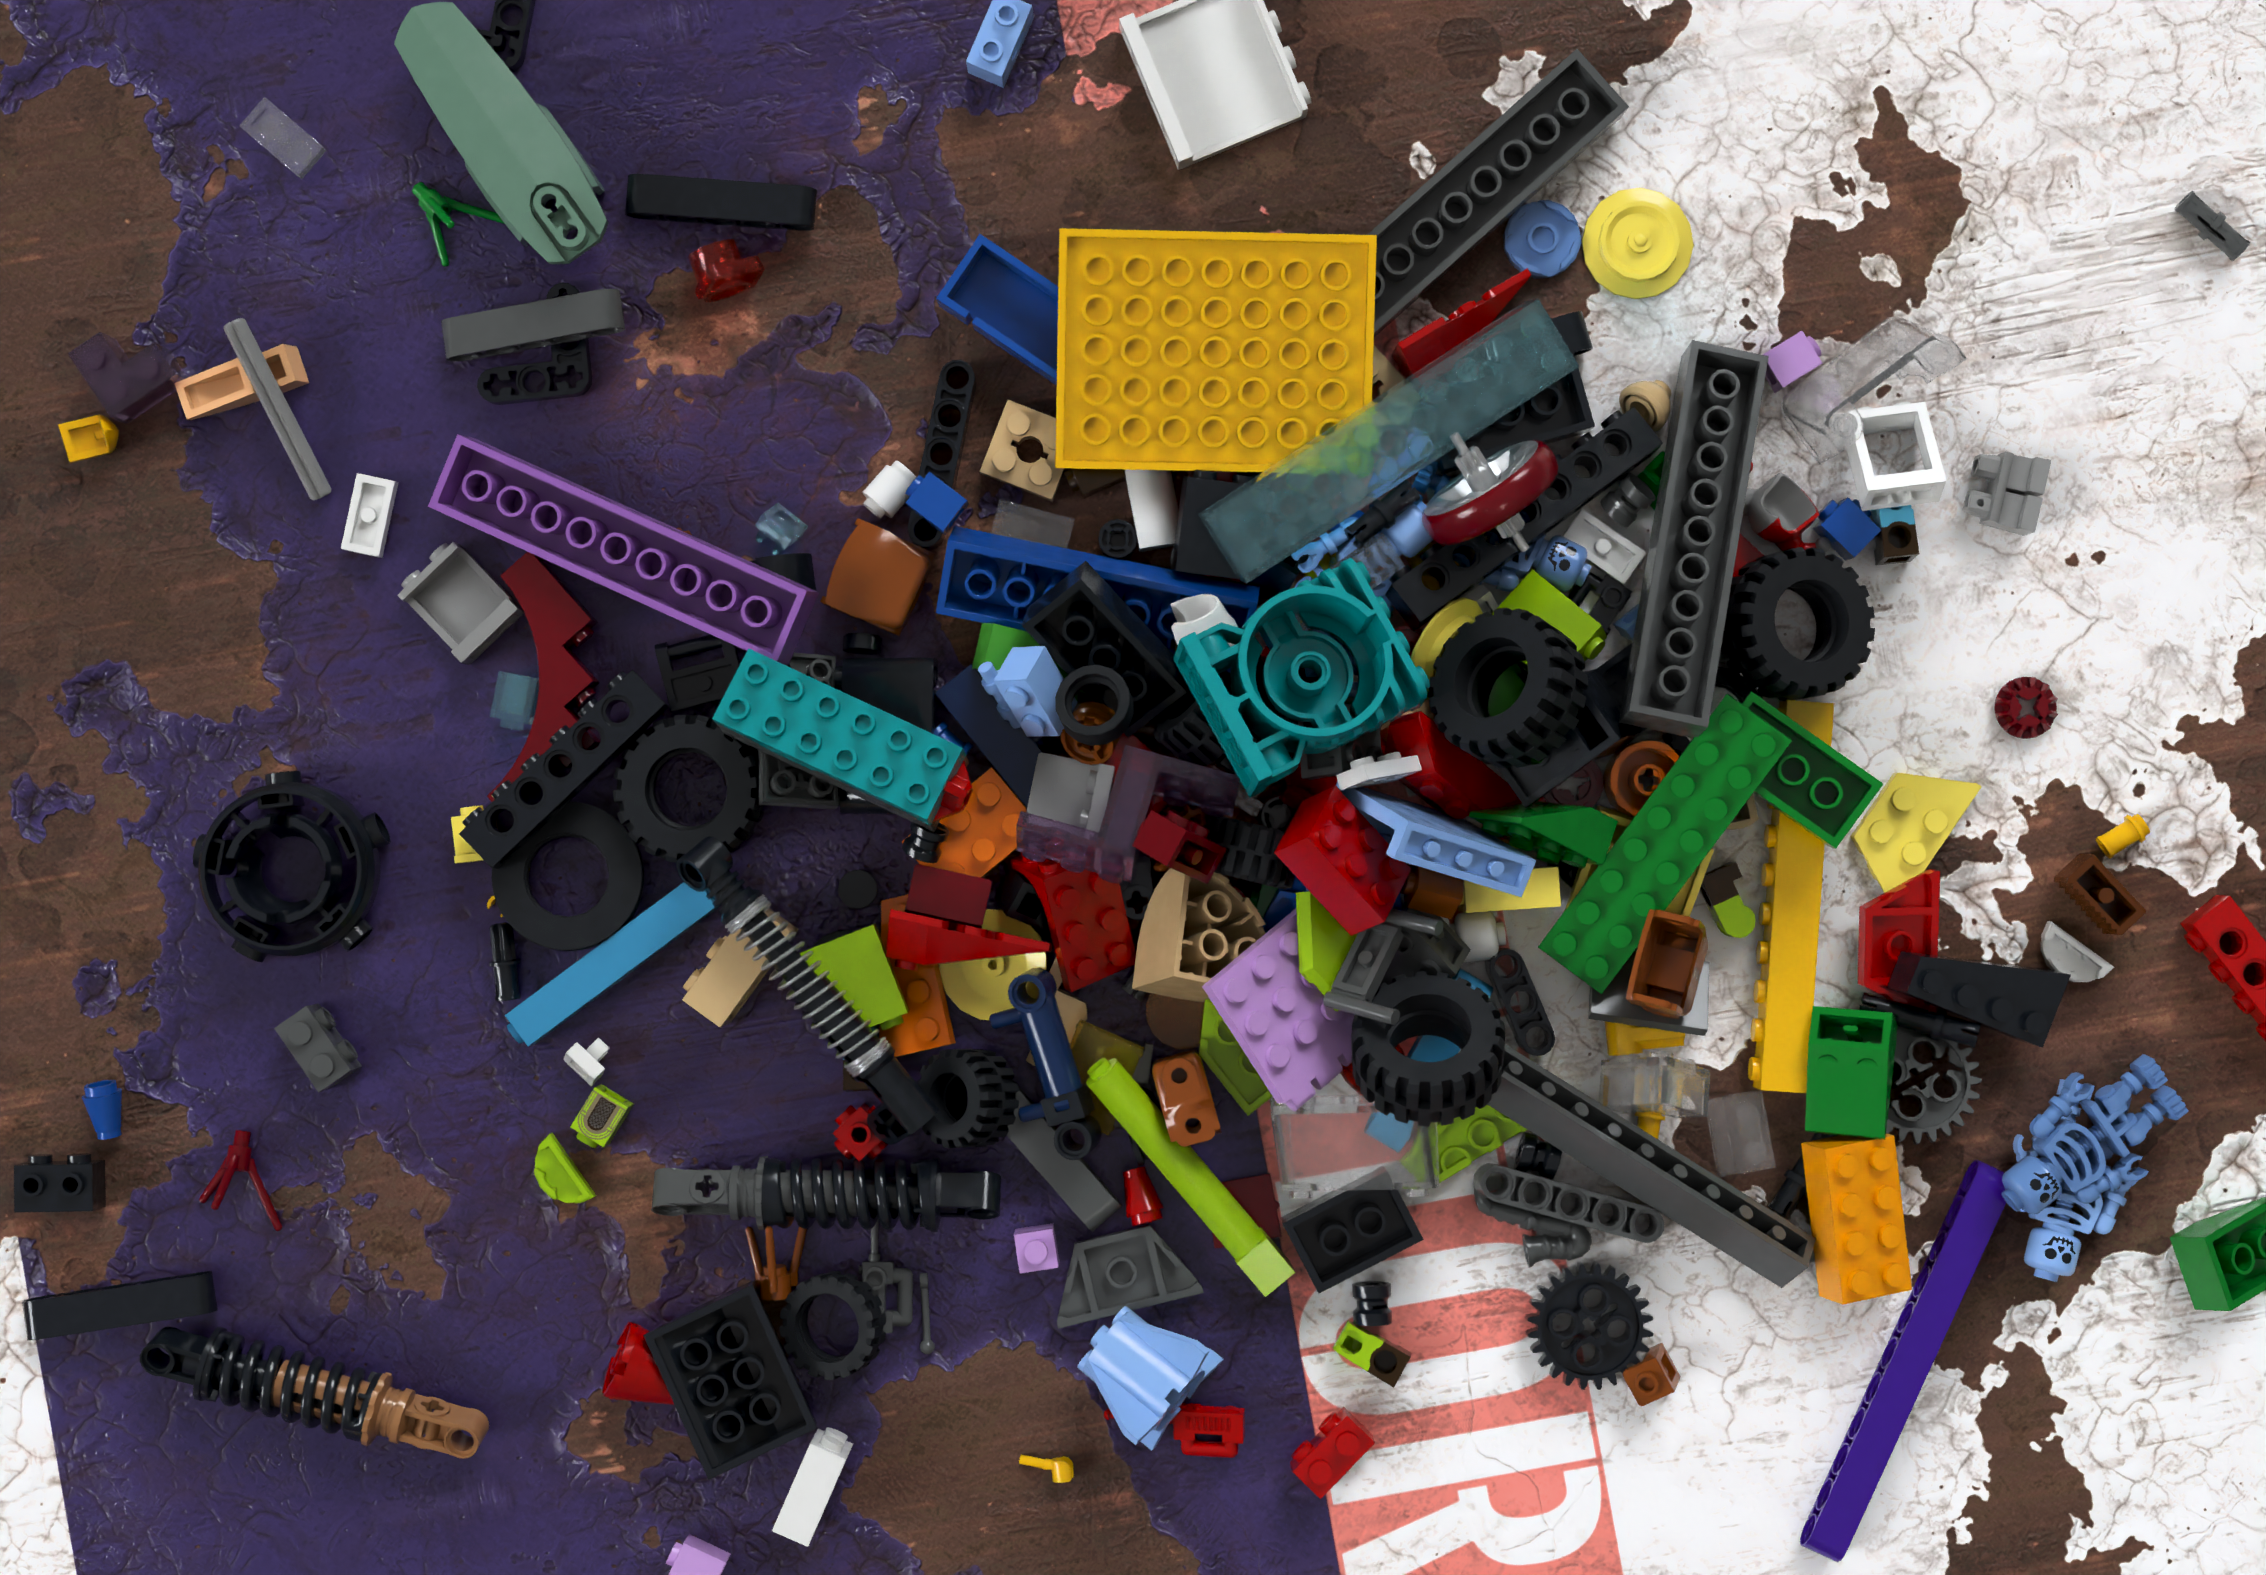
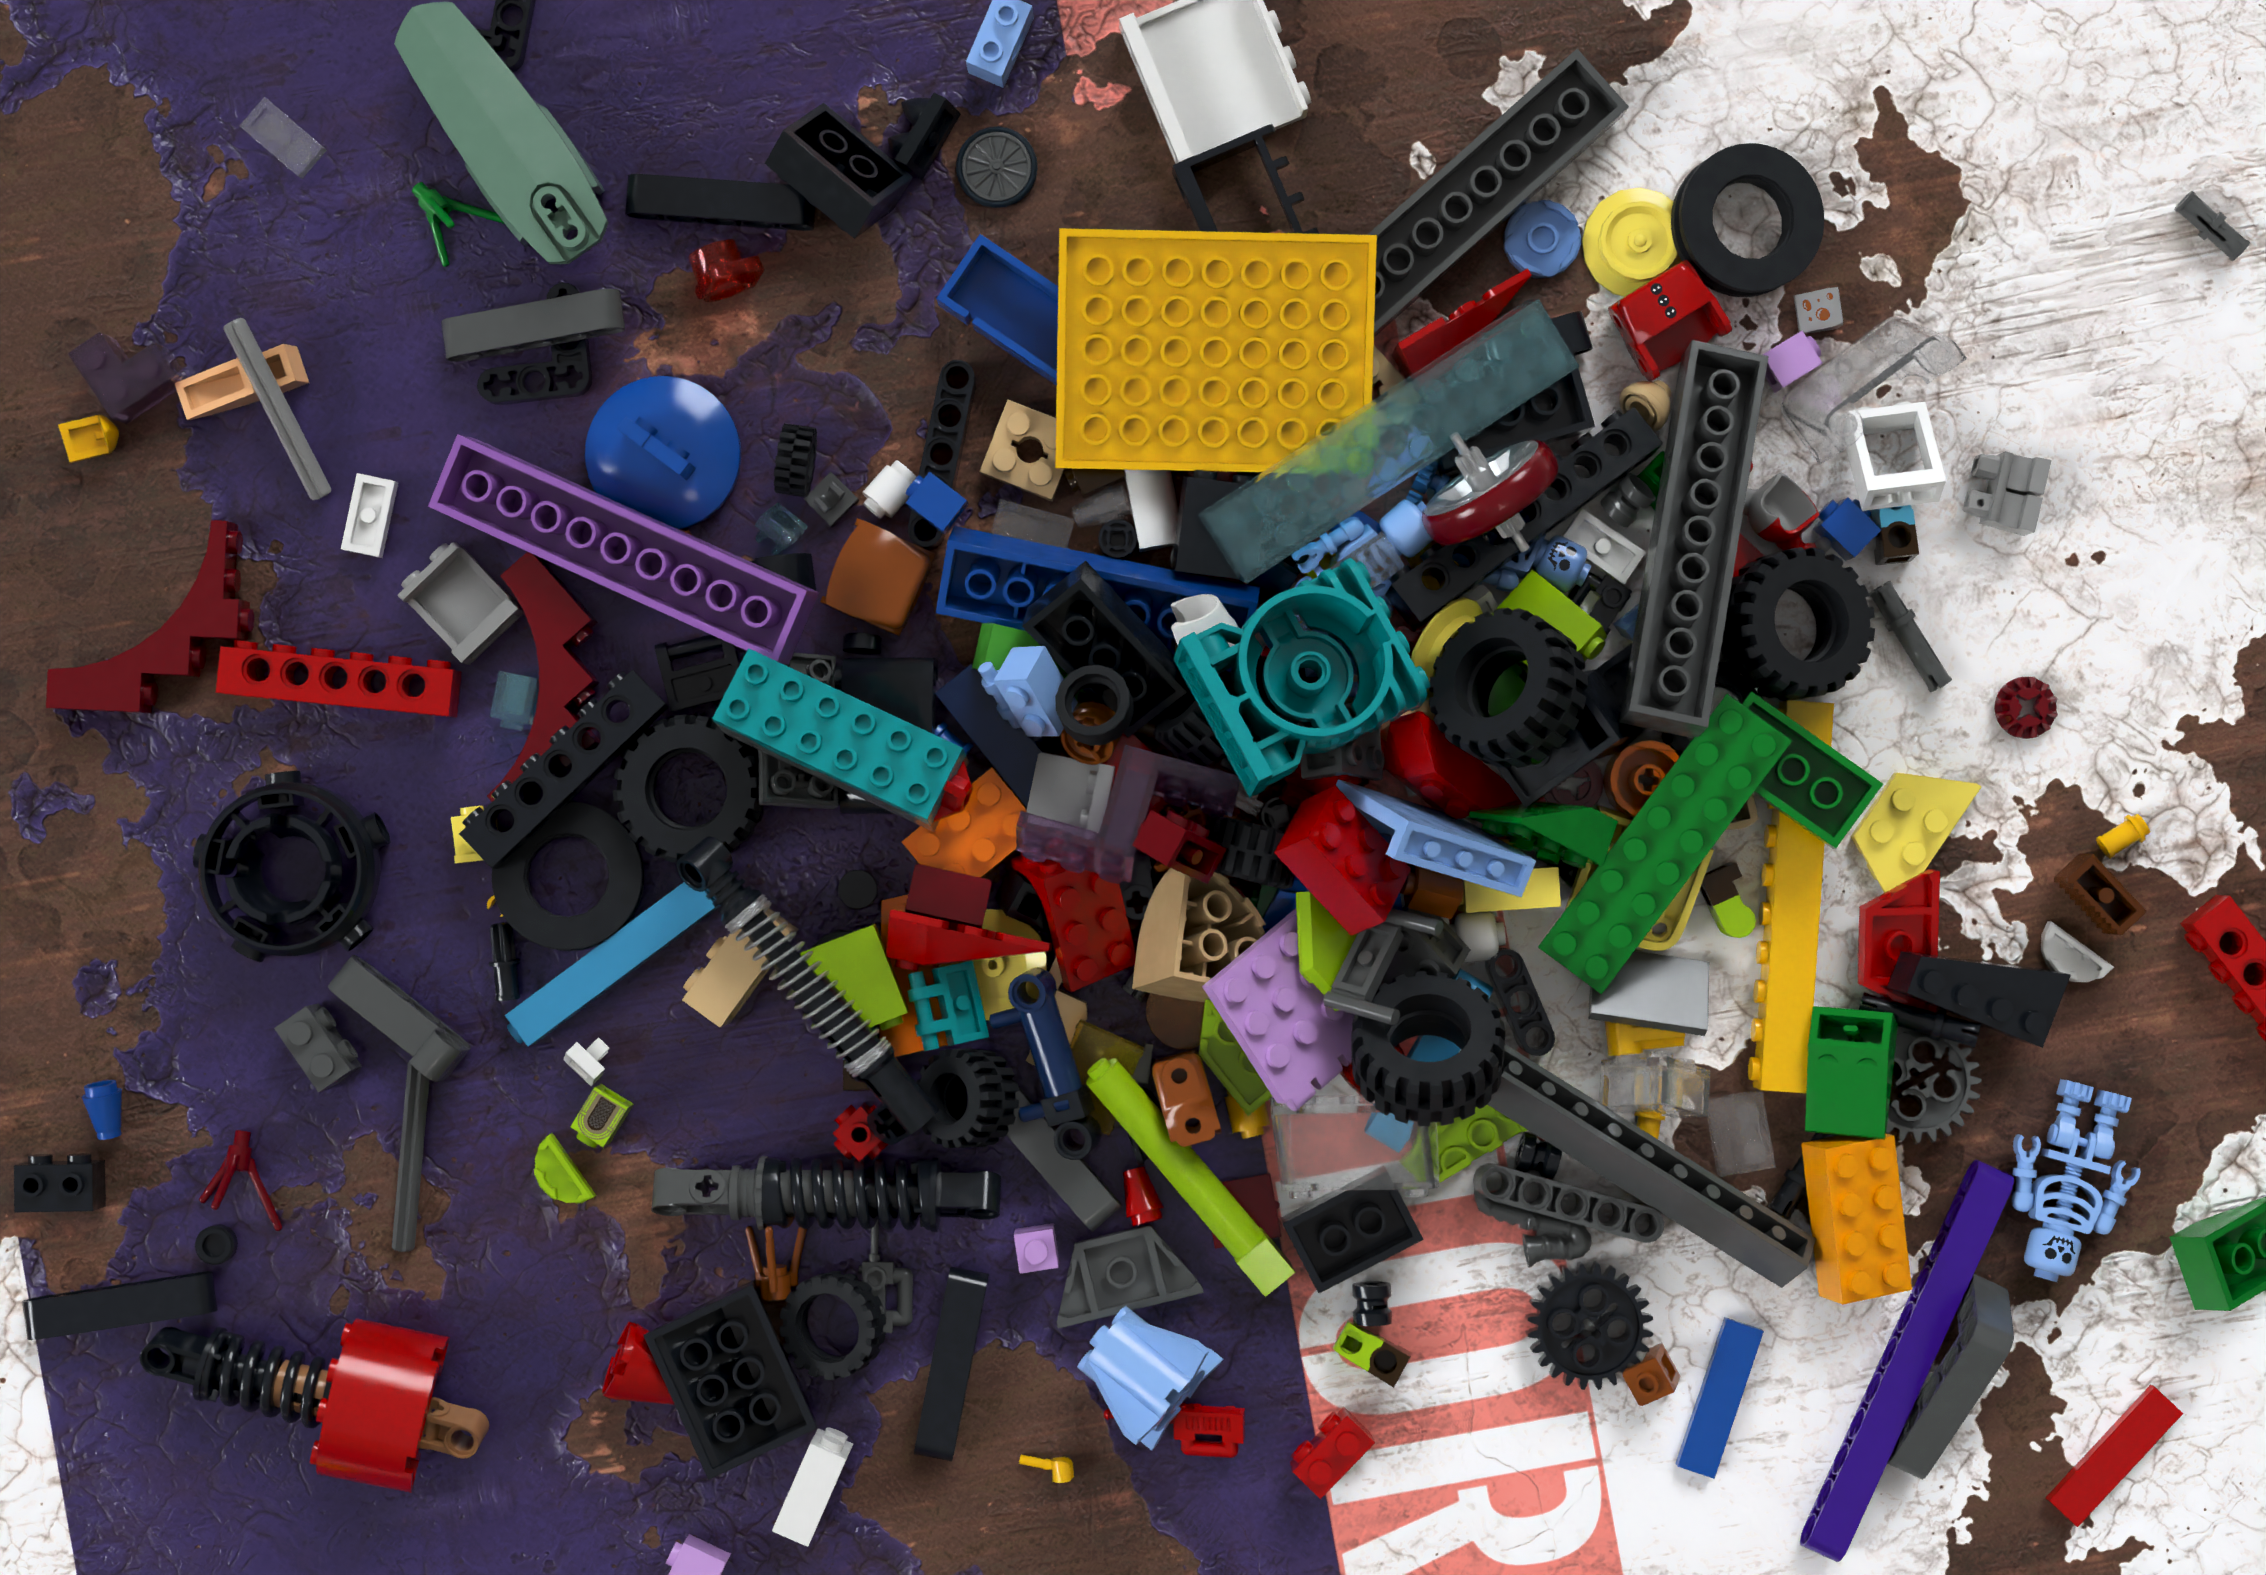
black wheel [902,822,950,863] -> none
dark grey hinge [920,1273,935,1354] -> none
white plate [1336,752,1422,790] -> none
black pin [1344,479,1420,549] -> none
dark orange piece [1626,909,1708,1019] -> none
medium blue piece [2001,1054,2189,1214] -> none
none -> dark red arch [46,520,254,714]
none -> black tile [195,1224,238,1265]
none -> red brick [215,640,462,718]
none -> red cylinder [310,1318,450,1493]
none -> dark grey beam [328,955,471,1082]
none -> dark grey axle [392,1060,429,1252]
none -> blue bracket [585,376,741,530]
none -> black brick [765,103,913,239]
none -> black tyre [774,423,817,497]
none -> dark grey tile [804,472,859,527]
none -> black tile [888,93,961,180]
none -> teal plate [907,961,989,1051]
none -> black beam [914,1266,989,1461]
none -> dark grey wheel [956,126,1038,208]
none -> clear cone [1072,485,1132,528]
none -> black hinge [1172,124,1319,234]
none -> yellow brick [1224,1089,1270,1139]
none -> red piece [1608,260,1732,381]
none -> black tyre [1671,143,1824,297]
none -> blue tile [1675,1317,1764,1479]
none -> light grey slope [1794,287,1843,334]
none -> dark grey pin [1869,581,1952,692]
none -> dark grey beam [1887,1274,2014,1480]
none -> red tile [2045,1384,2184,1527]

